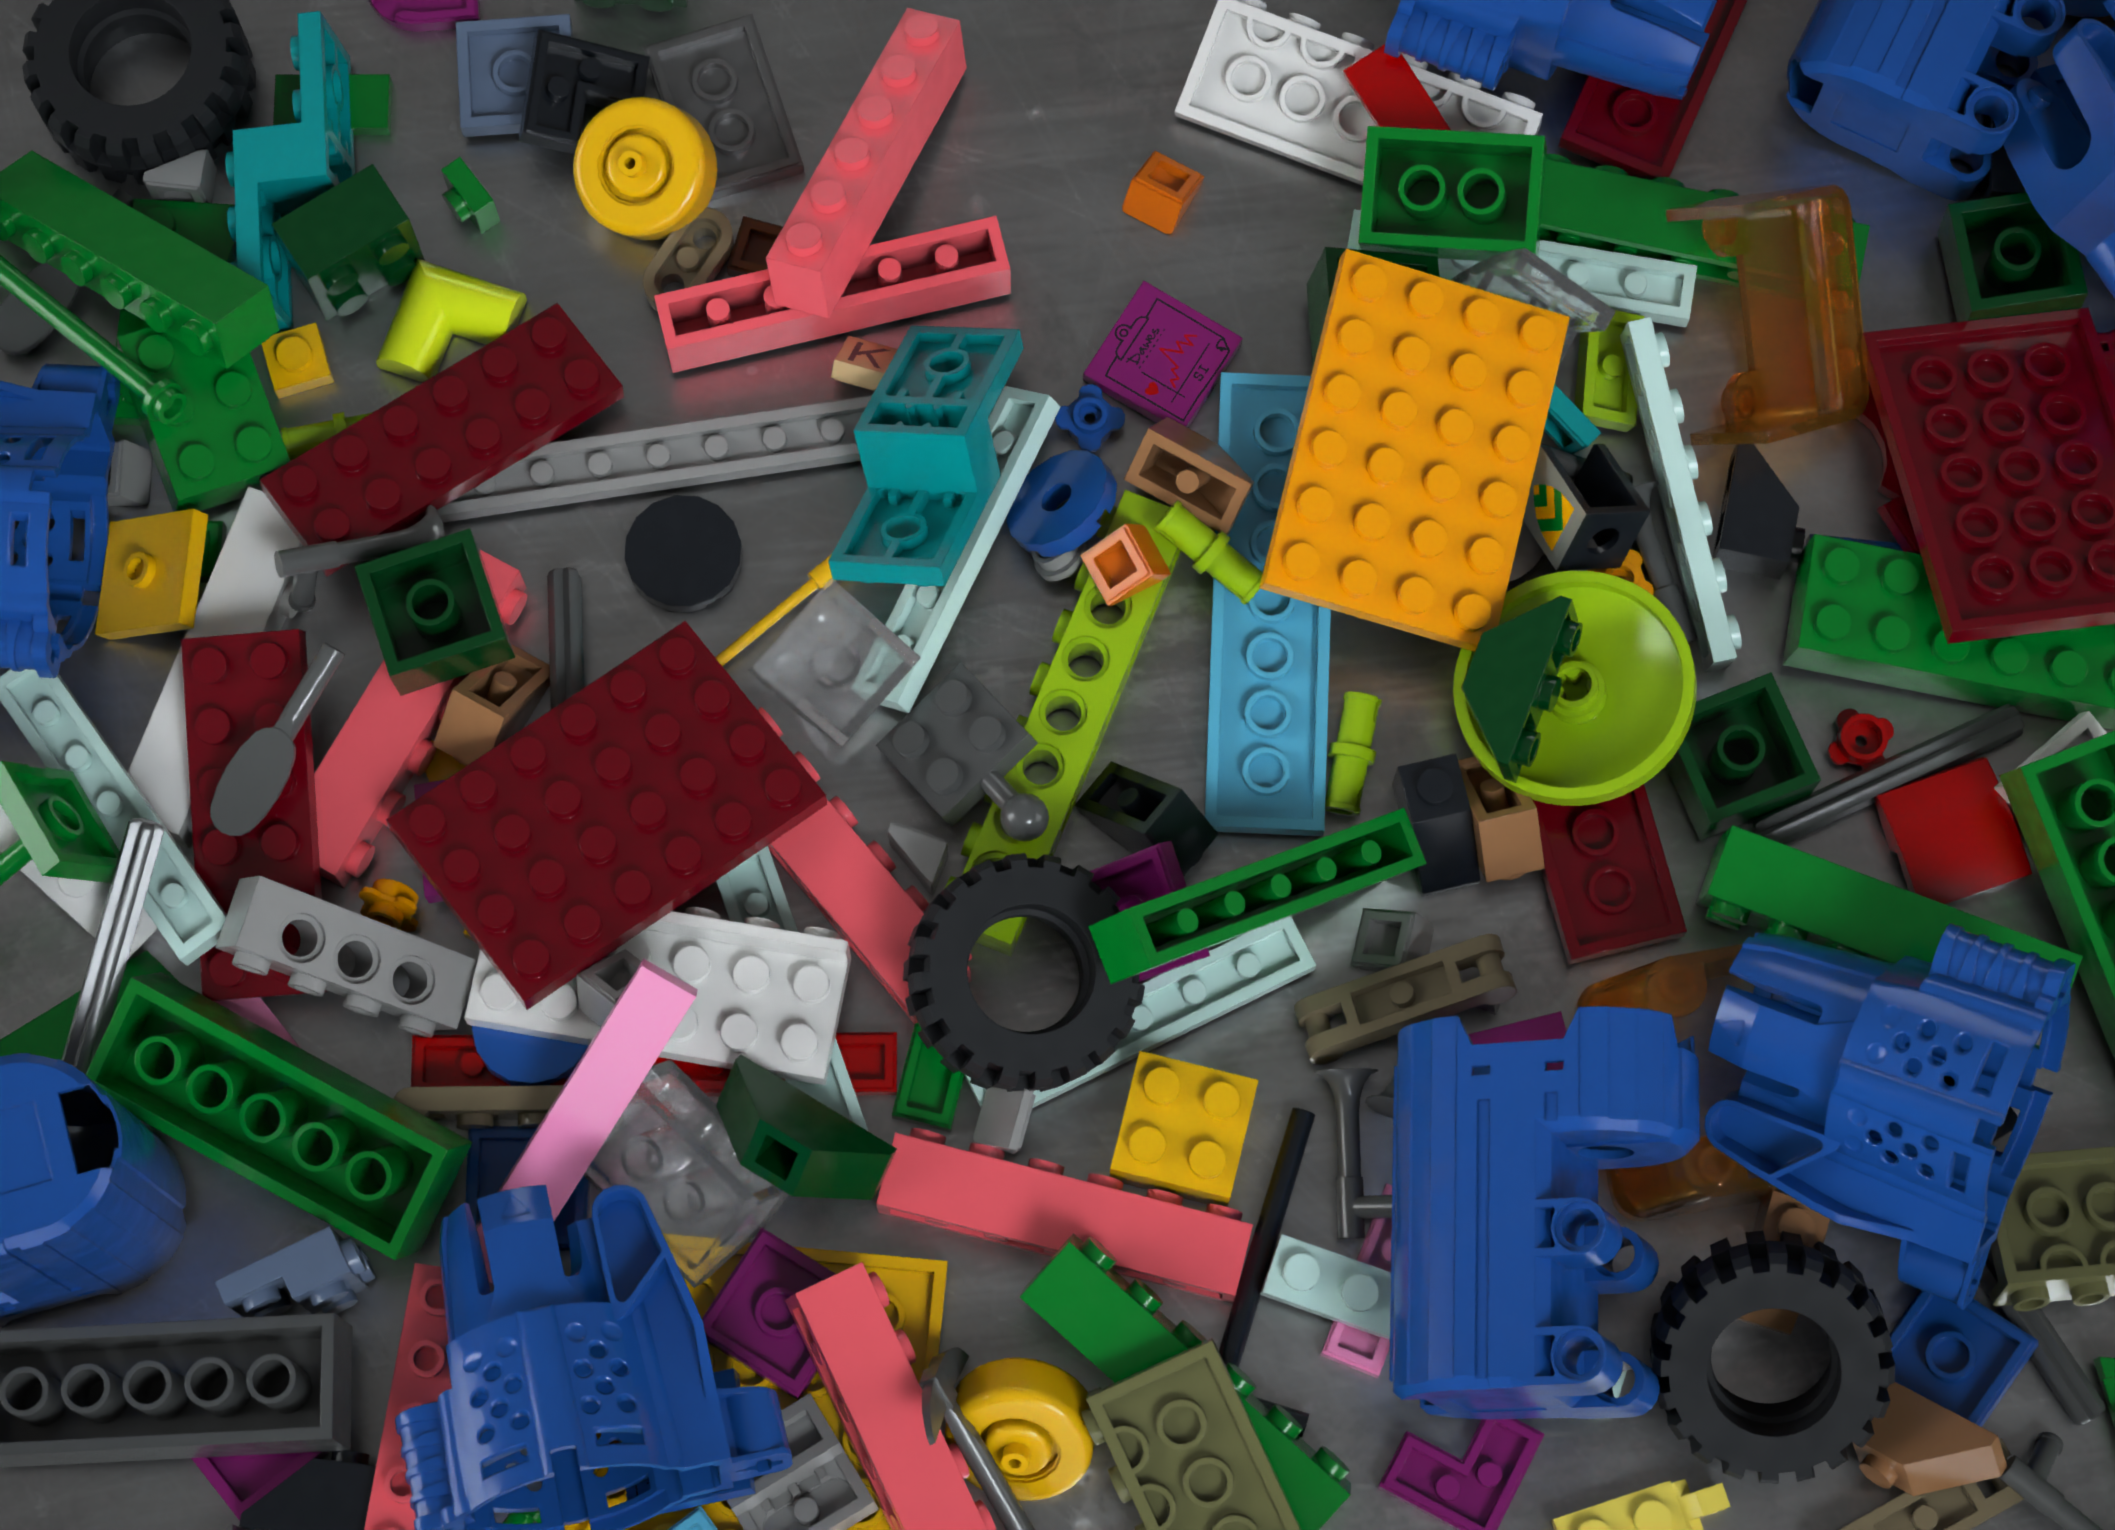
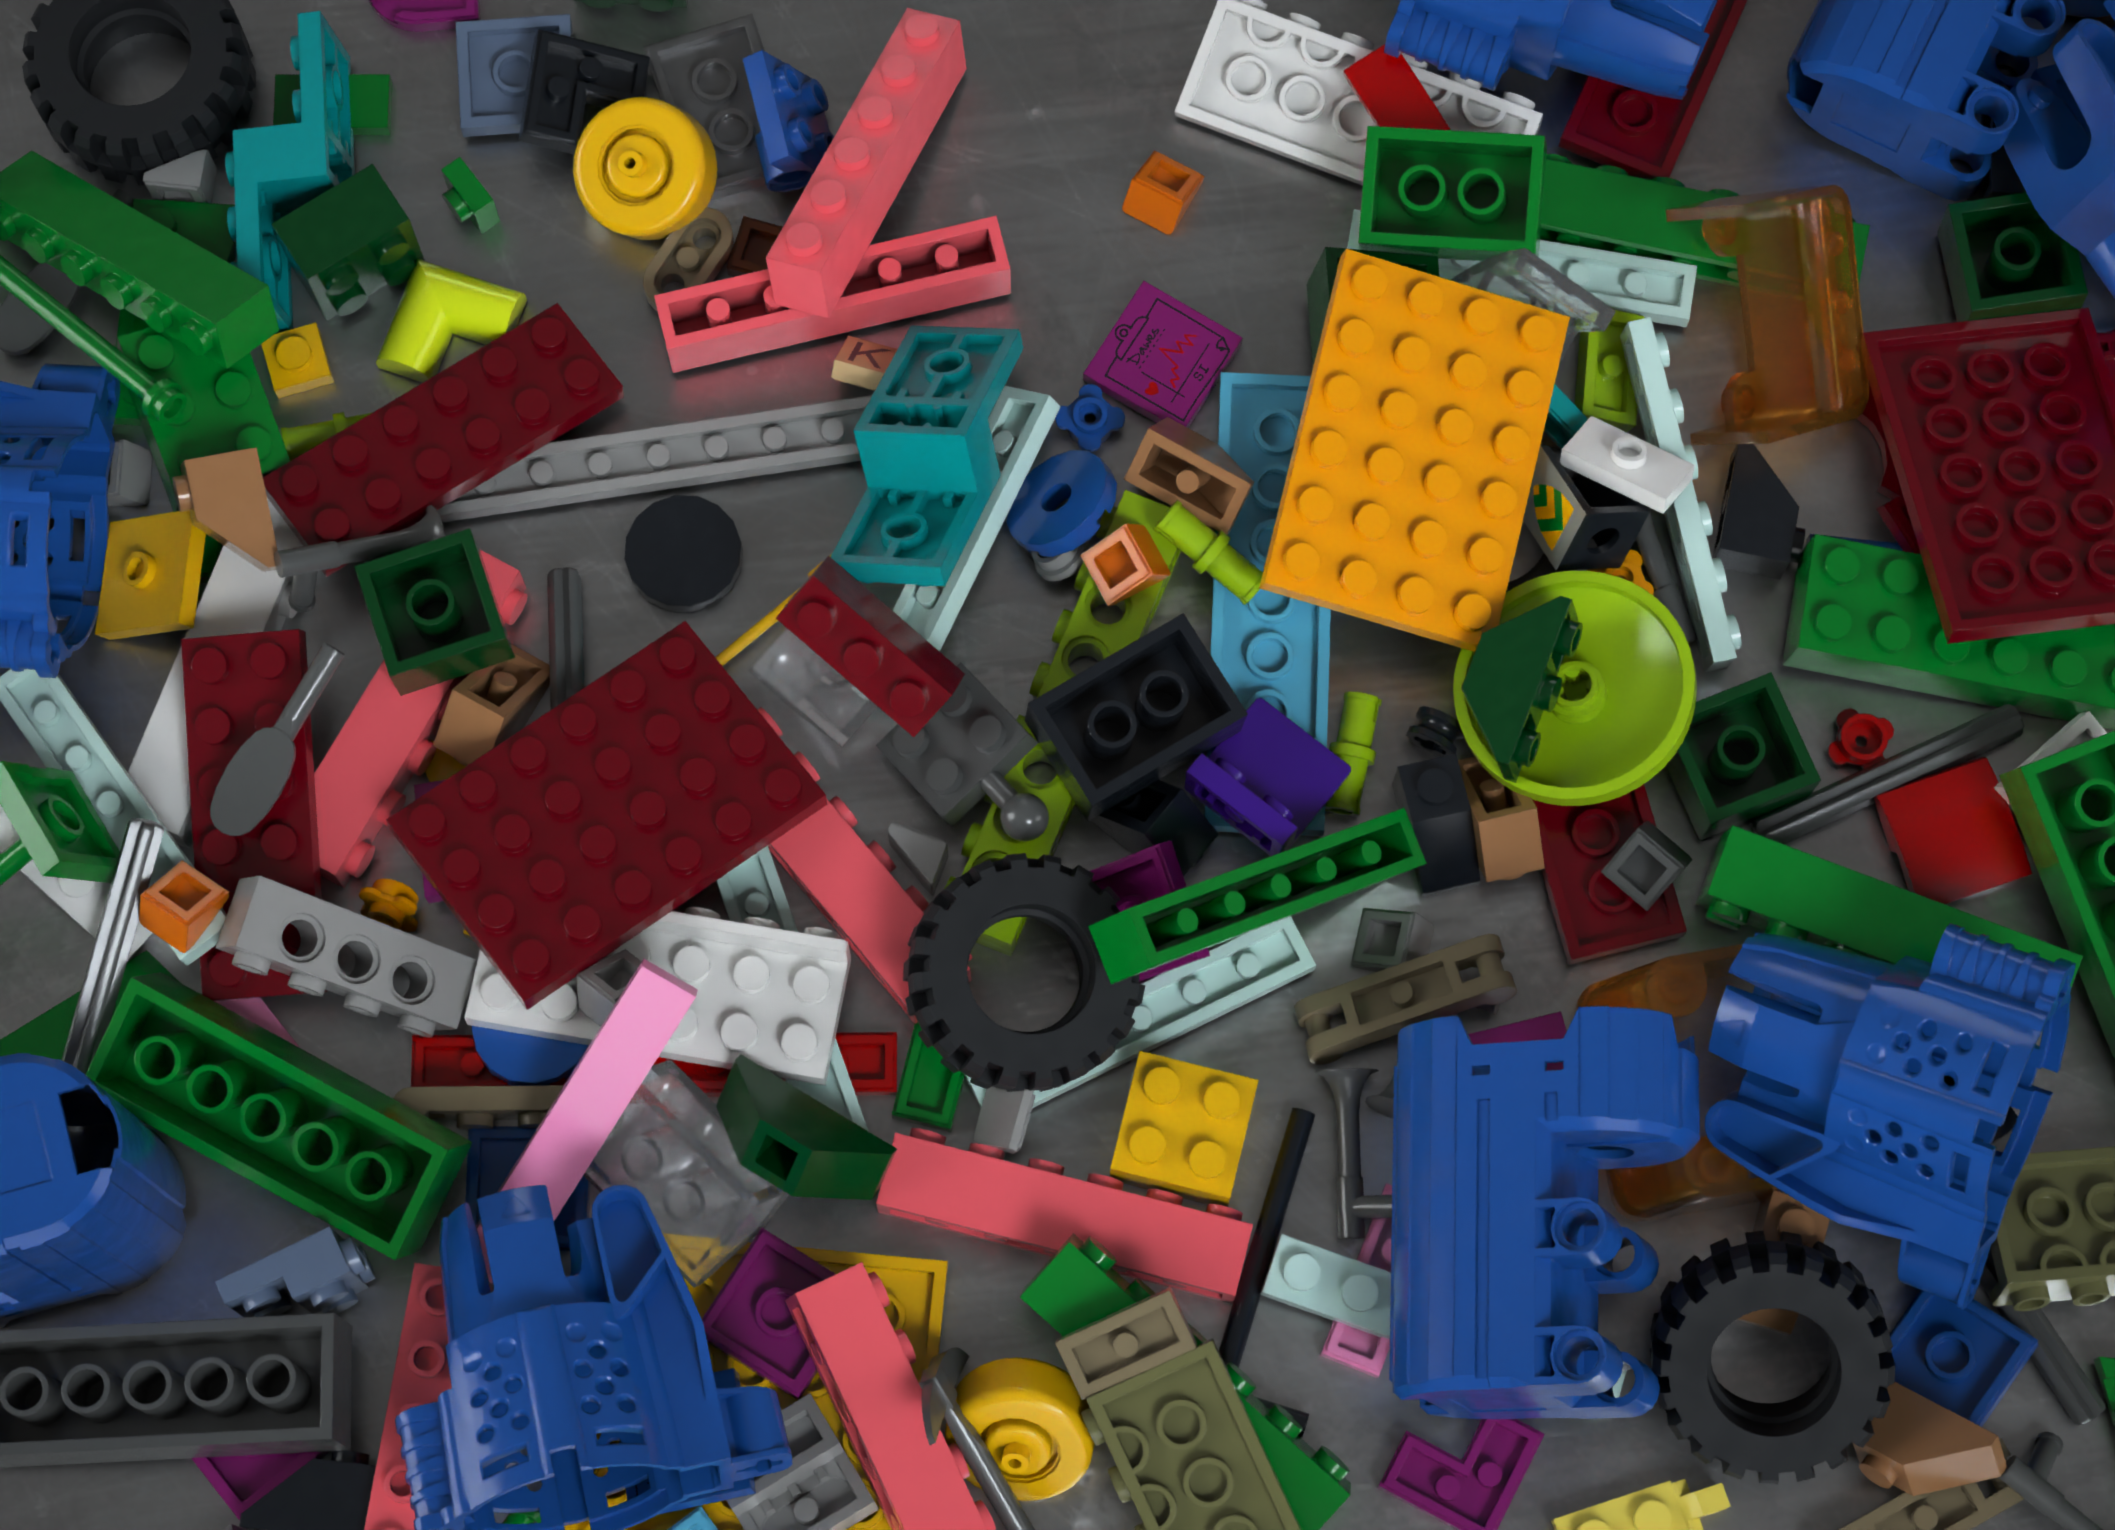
none -> orange slope [139,860,229,953]
none -> medium nougat slope [172,447,278,572]
none -> blue plate [743,50,834,192]
none -> dark red brick [776,556,965,737]
none -> black brick [1024,613,1248,822]
none -> dark tan plate [1055,1287,1197,1400]
none -> dark purple bracket [1184,698,1351,856]
none -> black bush [1406,706,1464,757]
none -> white plate [1560,416,1695,514]
none -> dark grey slope [1601,821,1692,911]

